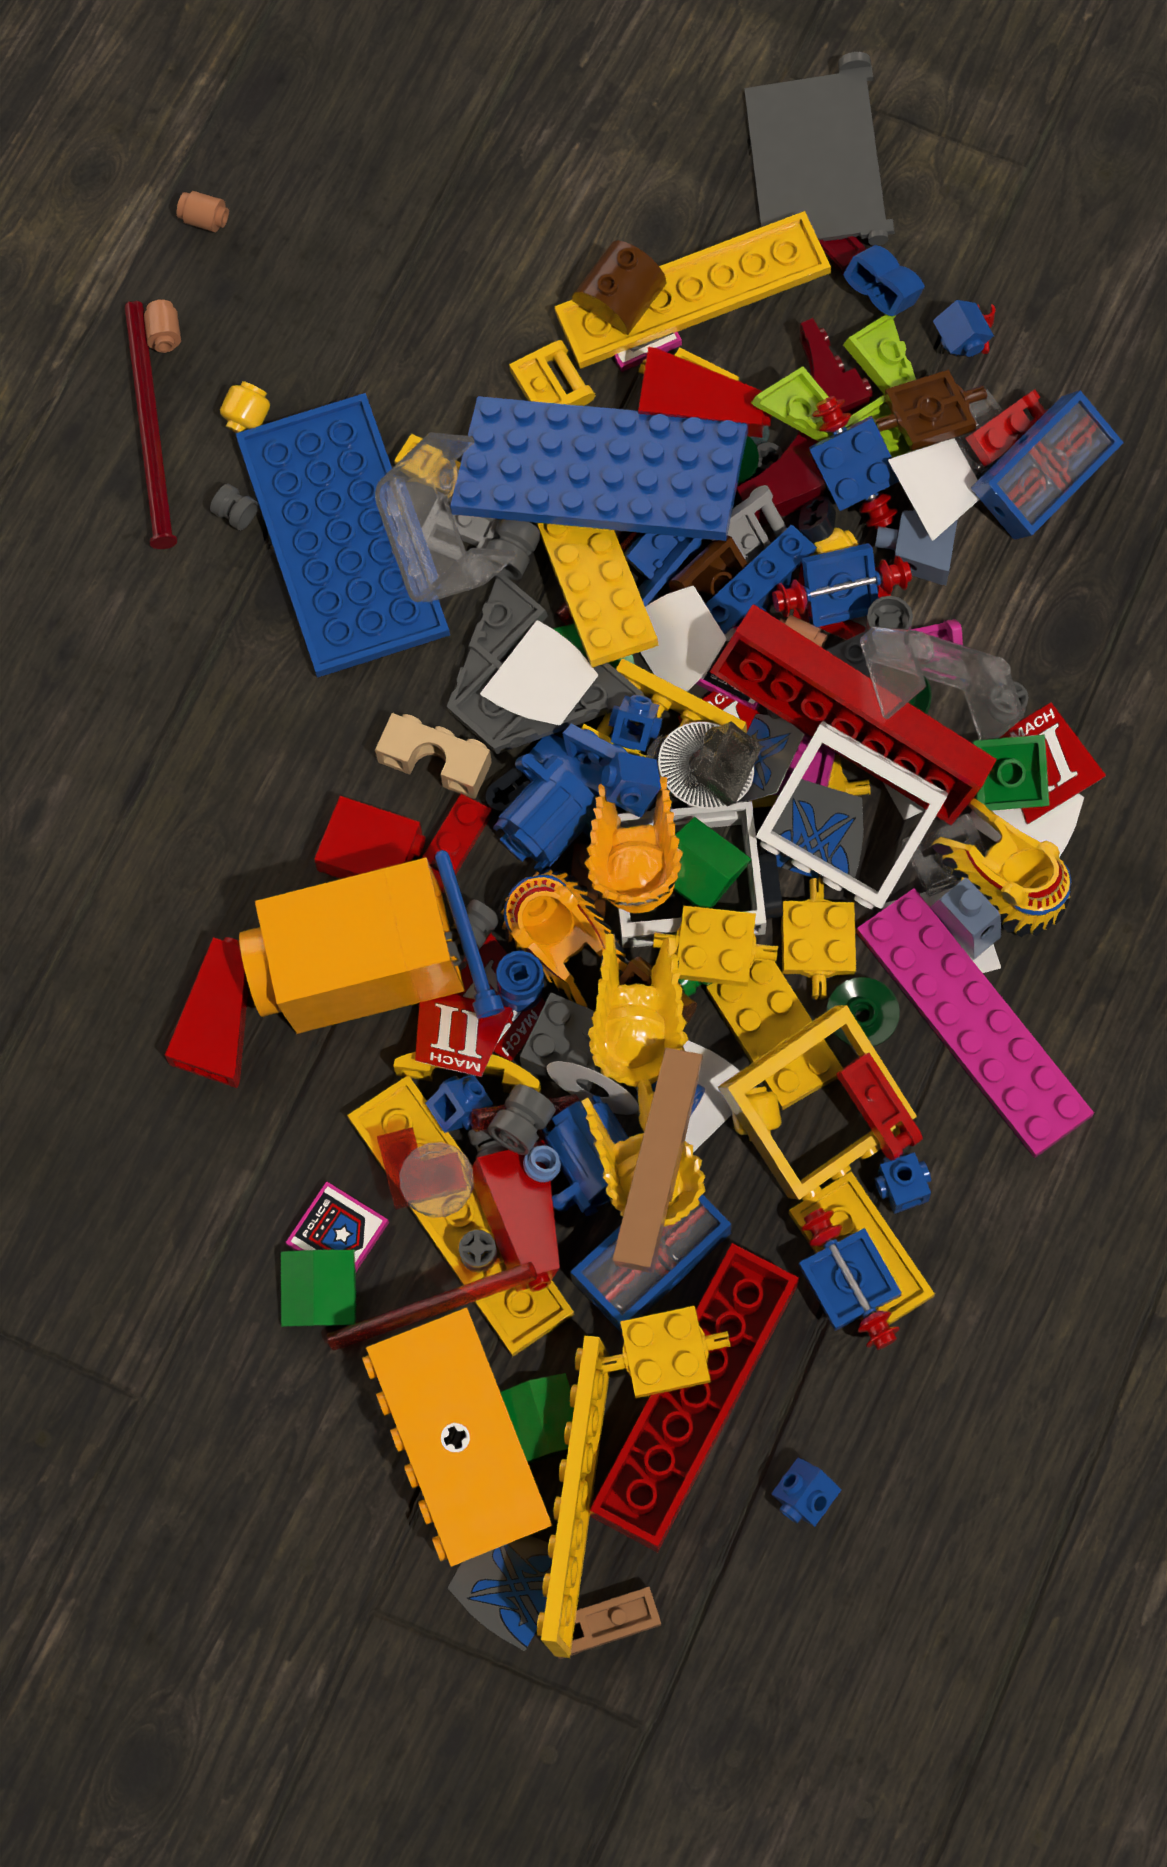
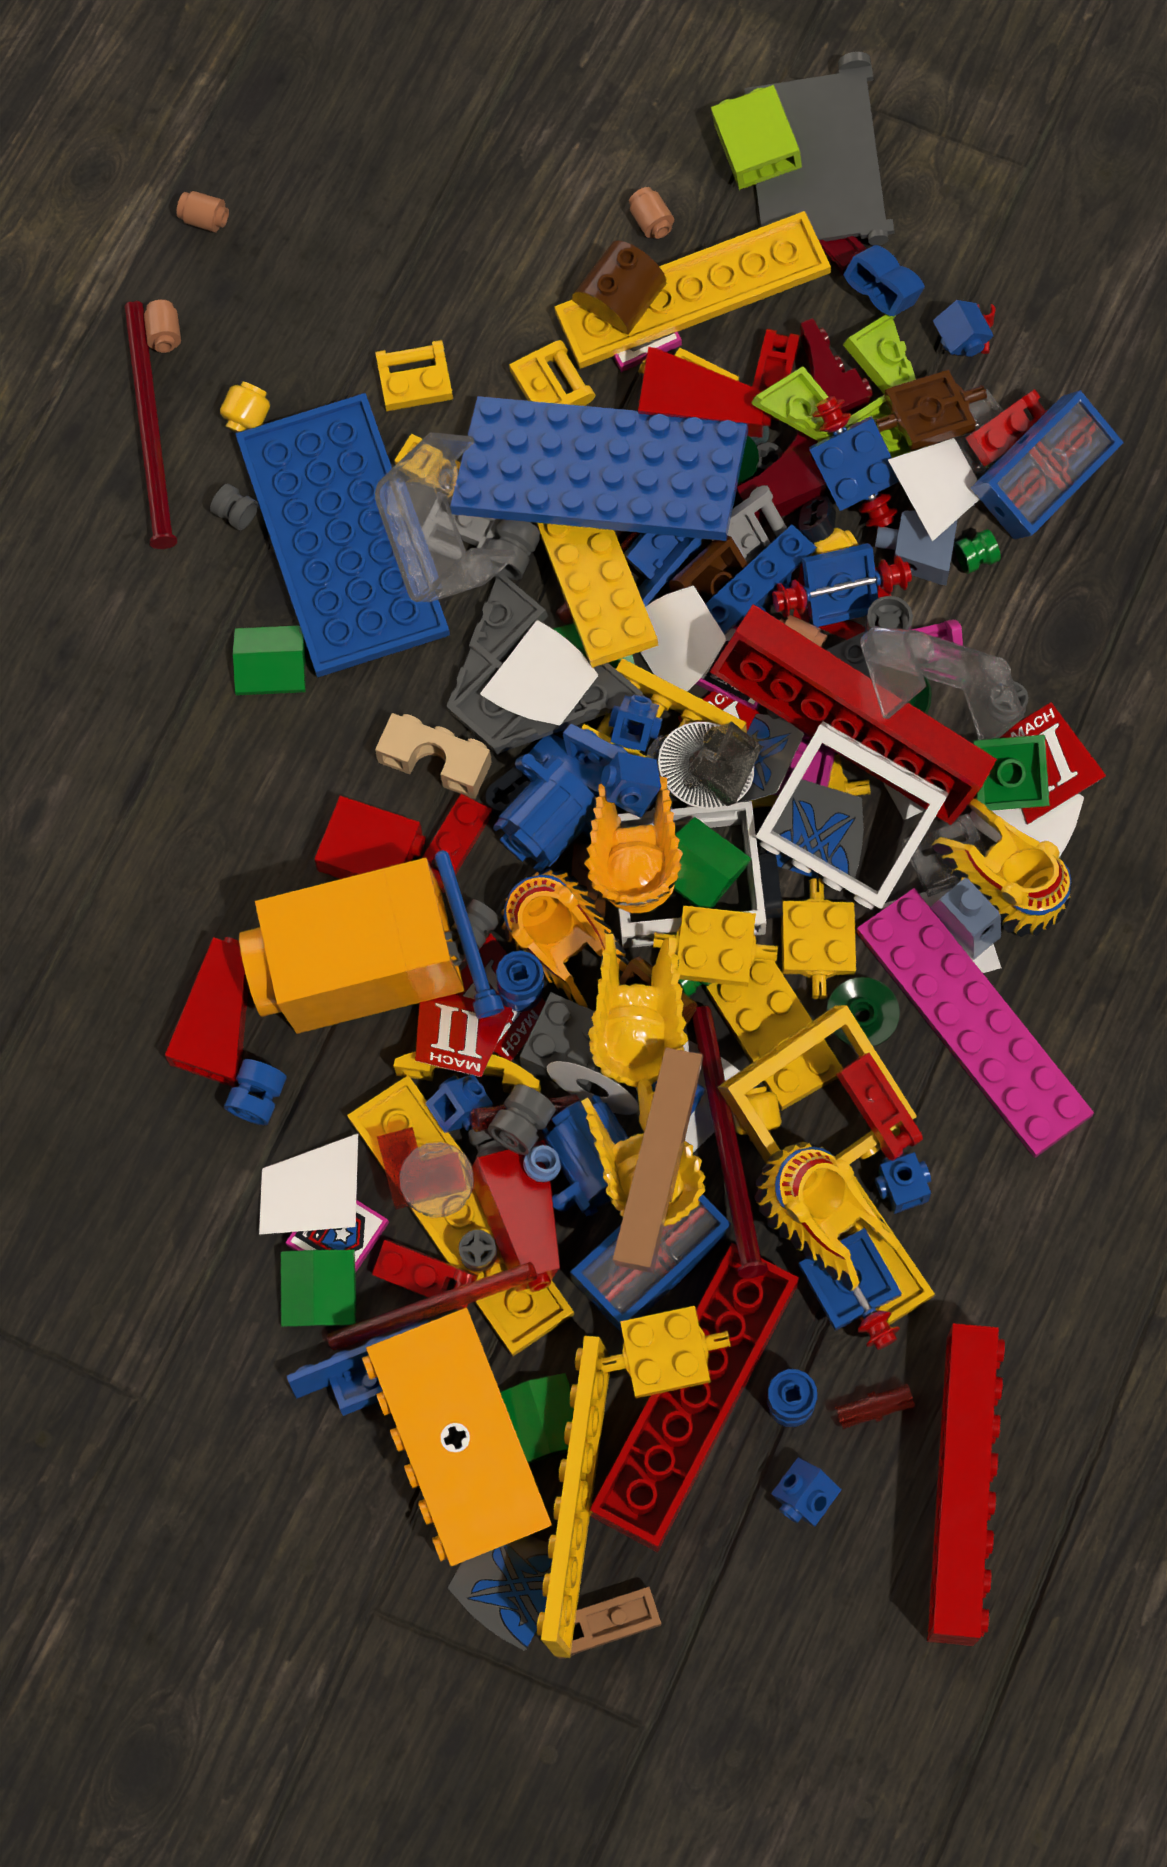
none -> blue wheel [224,1059,287,1125]
none -> green slope [233,626,306,695]
none -> white sticker [259,1134,358,1235]
none -> blue bracket [287,1320,429,1416]
none -> red plate [372,1240,478,1310]
none -> yellow plate [375,340,453,411]
none -> nougat brick [629,187,674,239]
none -> dark red axle [692,1005,768,1278]
none -> lime brick [711,85,802,190]
none -> red plate [752,328,800,421]
none -> yellow piece [754,1142,901,1292]
none -> blue wheel [767,1369,817,1427]
none -> clear red pin [835,1384,915,1430]
none -> red brick [927,1323,1005,1646]
none -> green wheel [954,529,1001,574]

